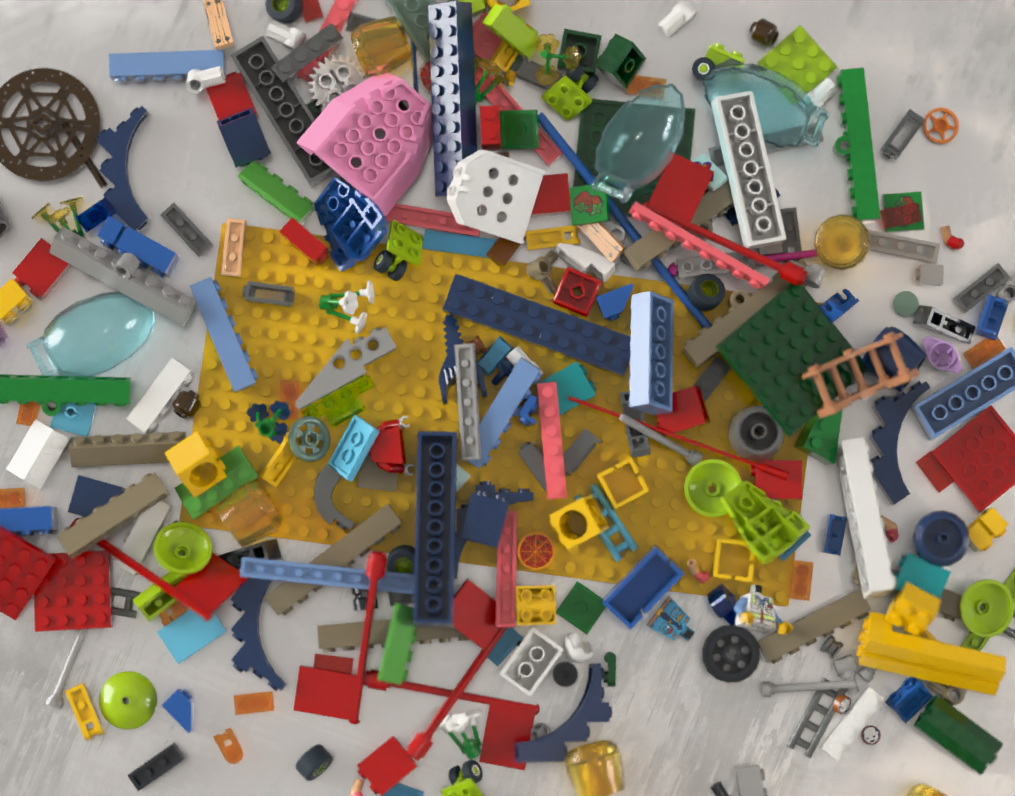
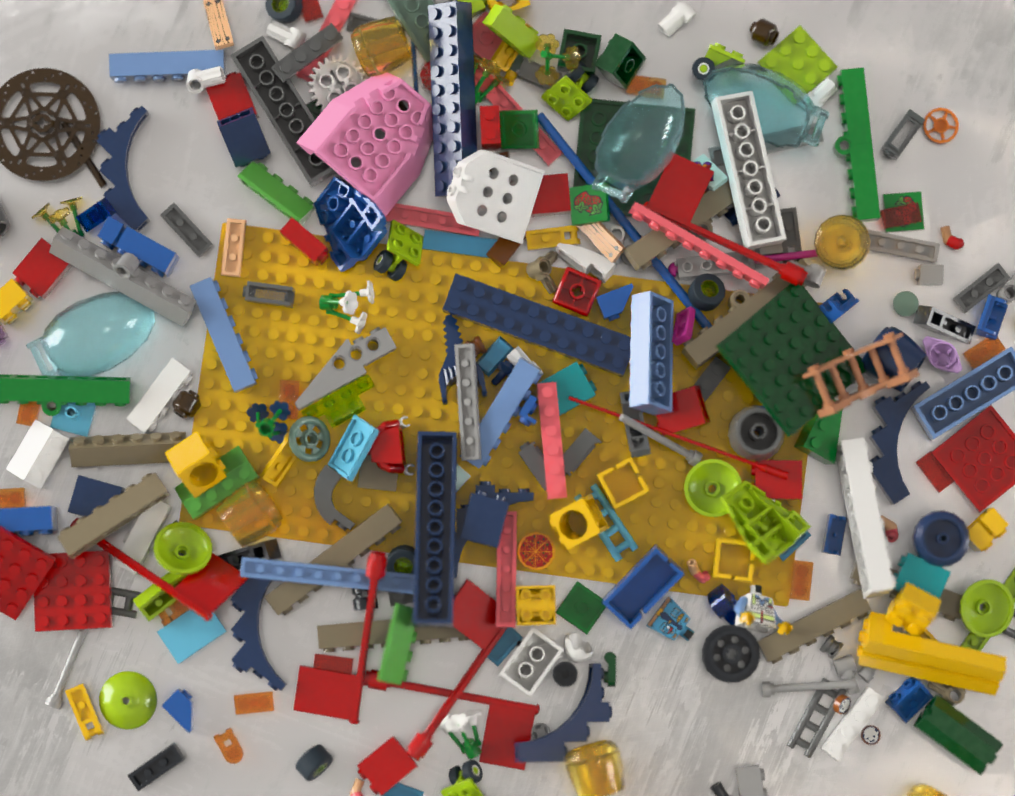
none -> dark pink plate [672,306,696,346]

